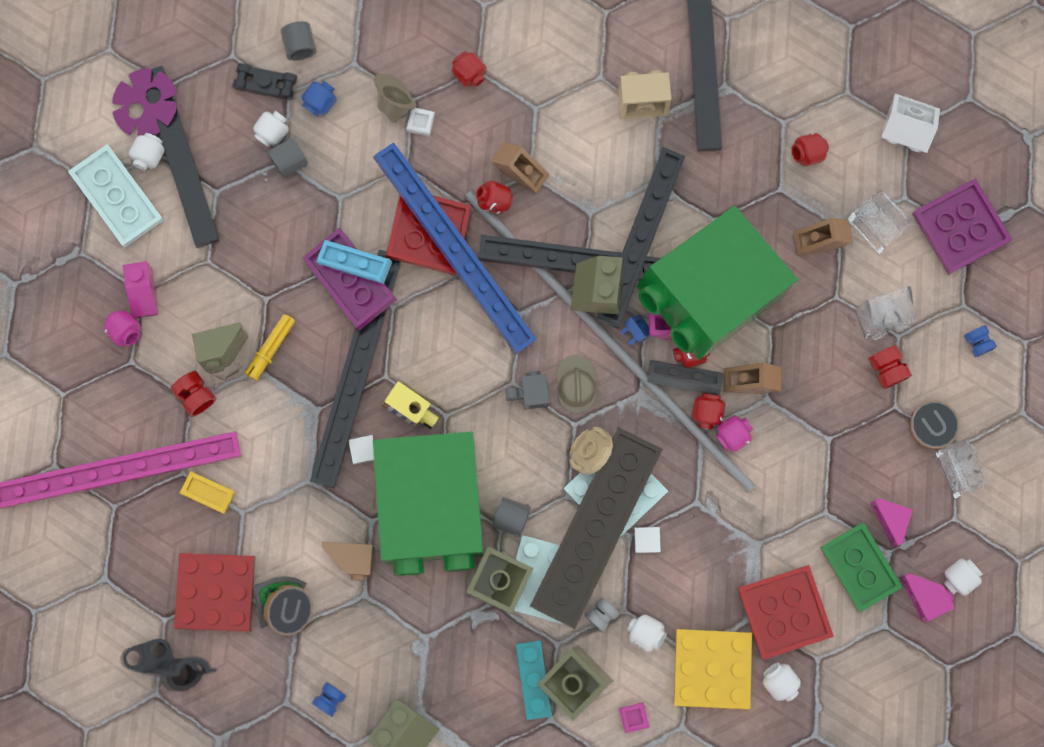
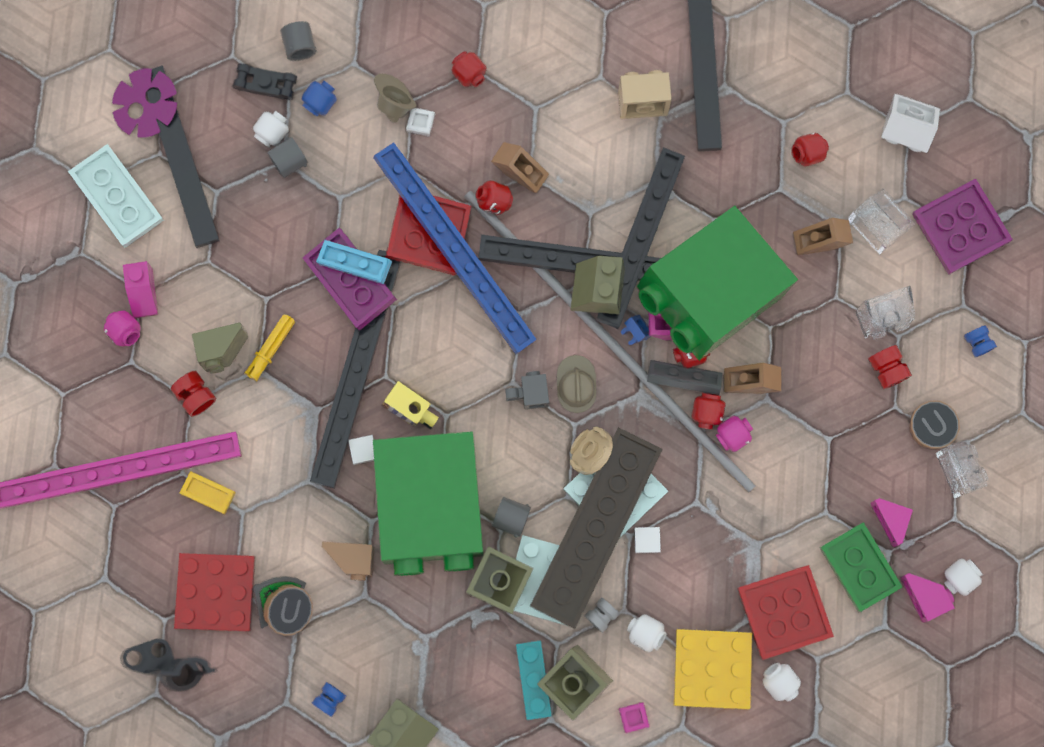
white head [129,133,165,171] -> none

